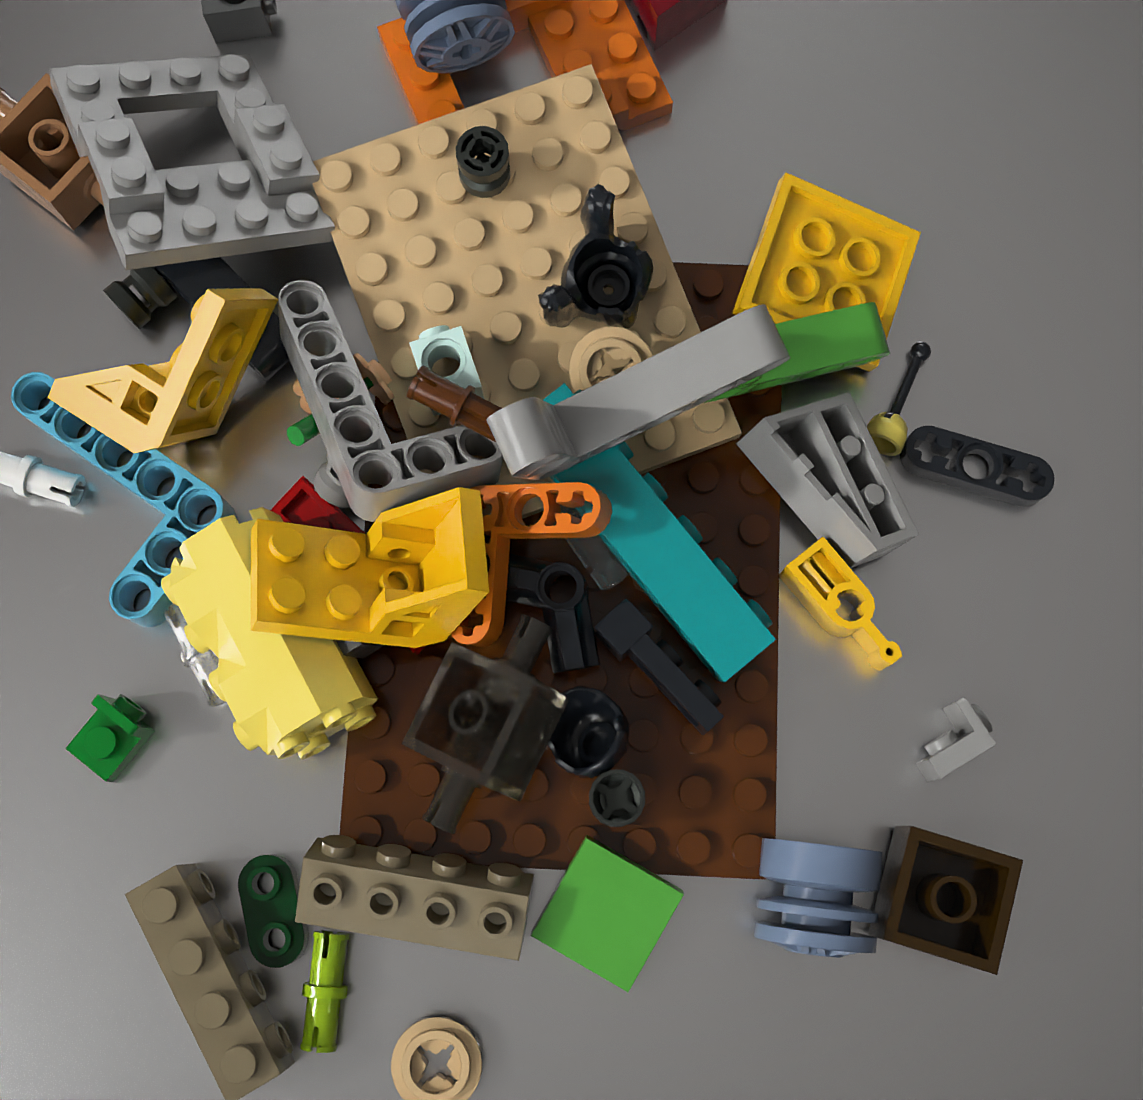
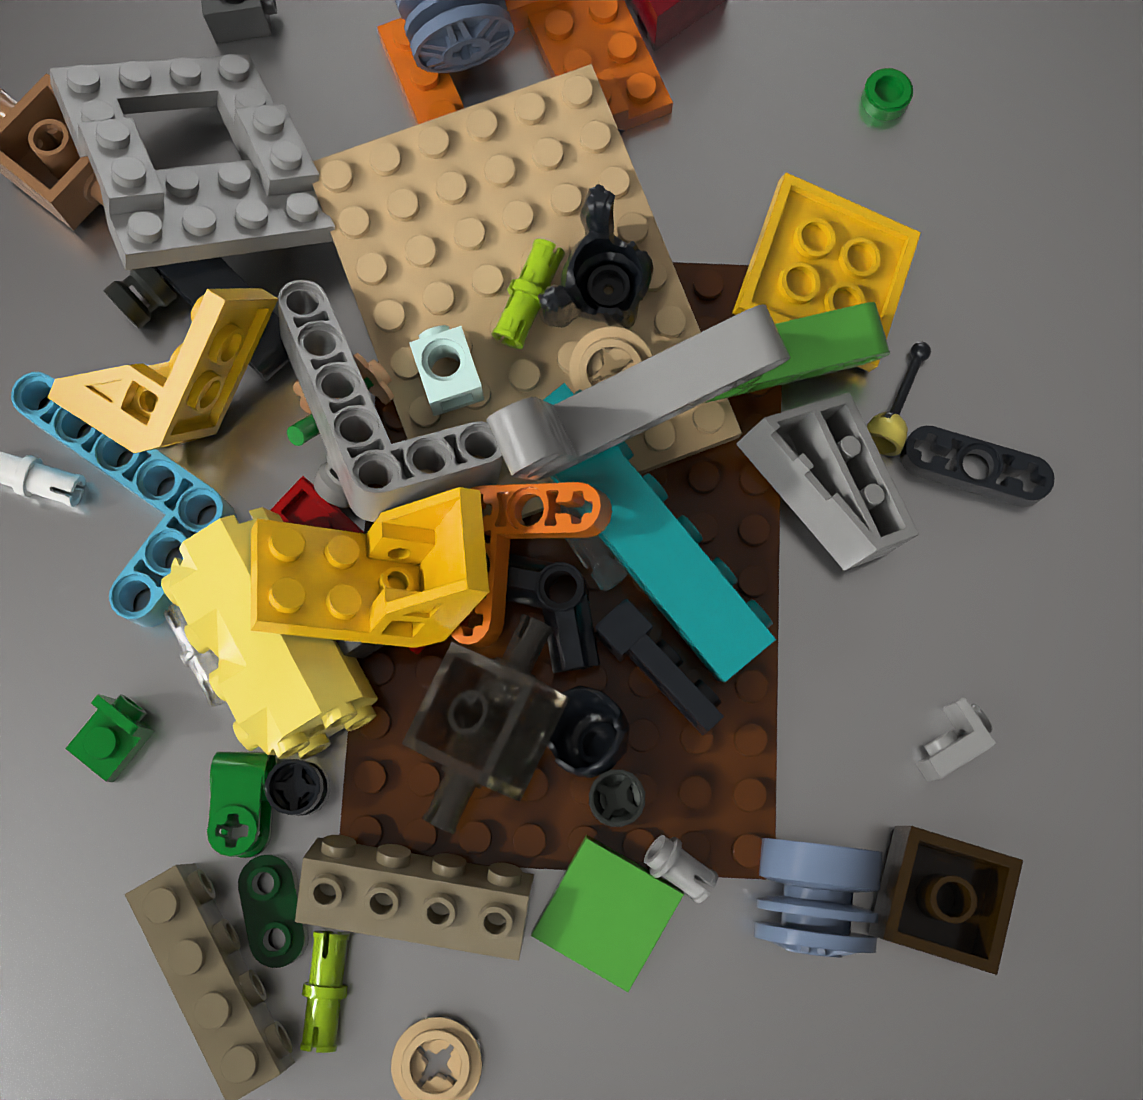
reddish brown axle [407,365,502,442] -> none
pearl dark grey wheel [456,126,510,198] -> none
yellow piece [779,537,902,671] -> none
none -> green piece [207,751,277,858]
none -> black wheel [265,759,331,816]
none -> lime pin [492,239,565,349]
none -> light grey pin [644,835,718,903]
none -> green tile [861,68,913,121]

